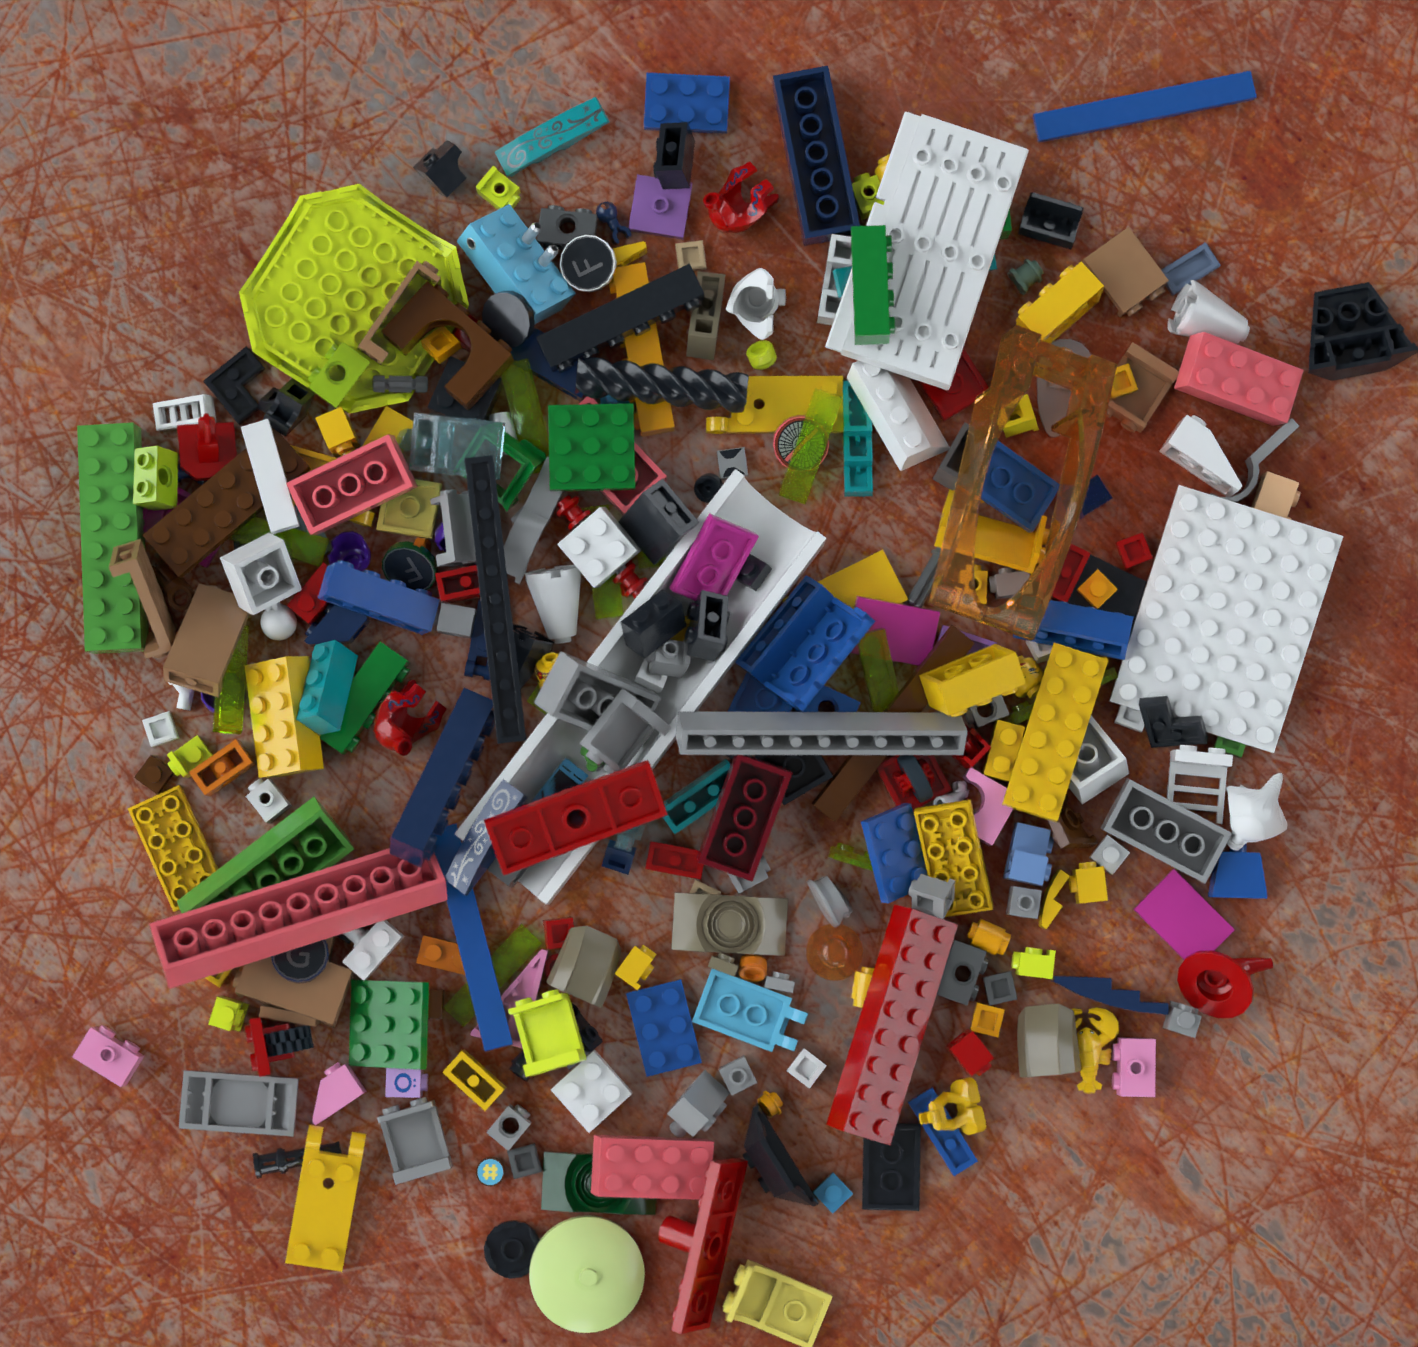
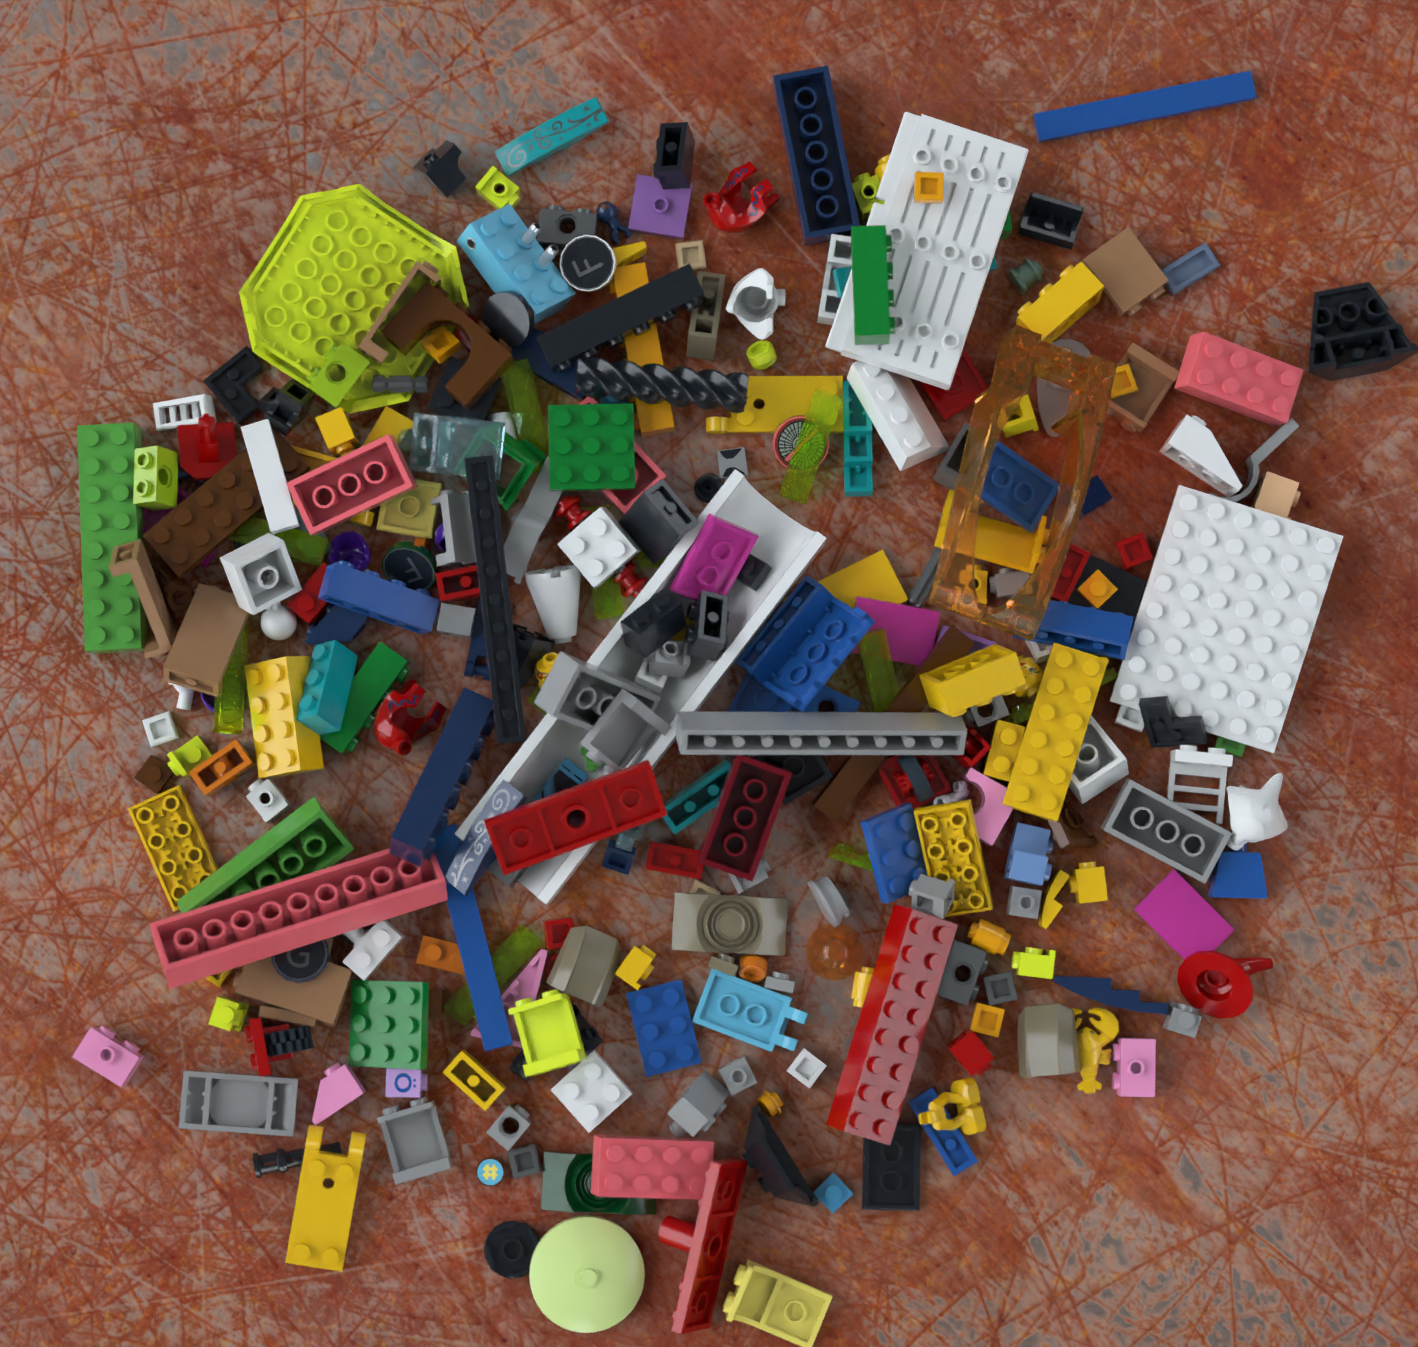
blue plate [644,73,730,134] -> none
white plate [1089,835,1130,875] -> none
white cone [1168,280,1250,344] -> none
none -> light orange plate [914,172,944,204]

